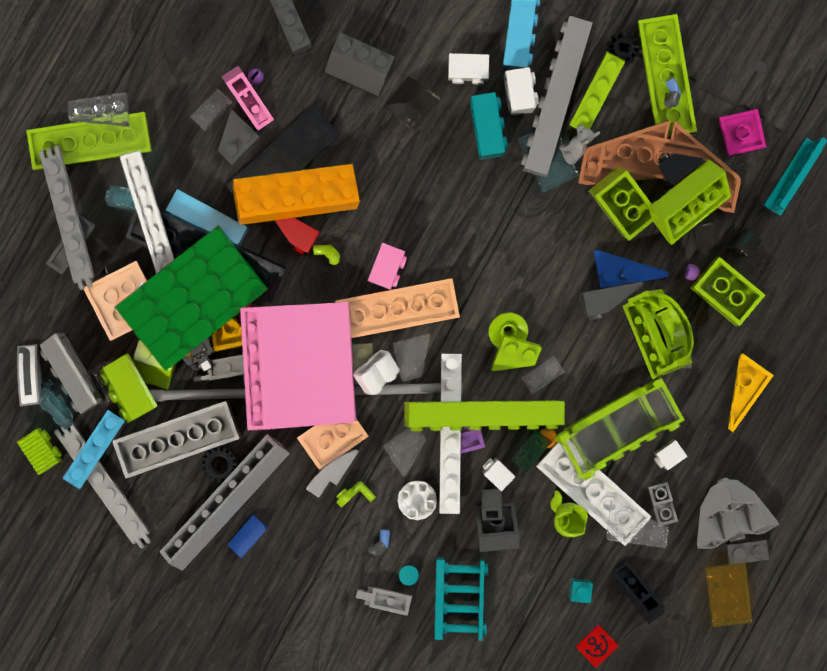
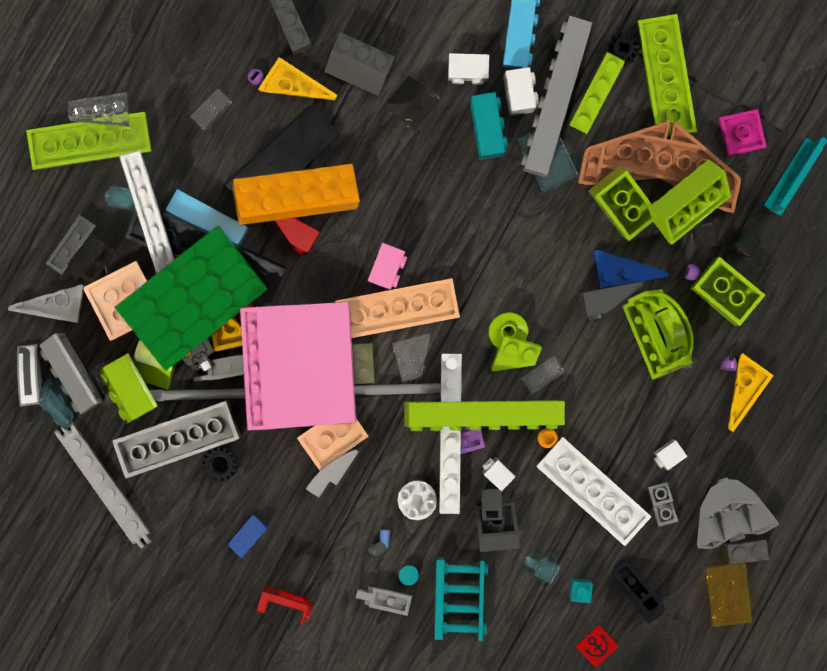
lime brick [17,428,62,475] -> none
light grey hinge [39,145,94,290] -> none
medium azure brick [63,410,125,490] -> none
light grey brick [160,434,290,571] -> none
dark grey wing [218,110,260,165] -> none
bright pink slope [222,66,274,130] -> none
lime arm [313,245,340,265] -> none
lime plate [336,481,376,508] -> none
white brick [353,350,400,395] -> none
clear wing [382,427,426,477] -> none
clear green plate [511,429,551,472] -> none
lime hair [550,490,588,538] -> none
clear windscreen [554,378,684,481] -> none
light grey animal [559,125,600,165] -> none
clear wing [606,499,669,548] -> none
black slope [656,152,705,185] -> none
arm [664,78,681,109] -> none
none -> light grey wing [8,285,85,323]
none -> red window [257,586,313,625]
none -> yellow wing [258,57,338,100]
none -> clear light blue plate [524,555,560,584]
none -> medium lavender hinge [720,356,737,371]

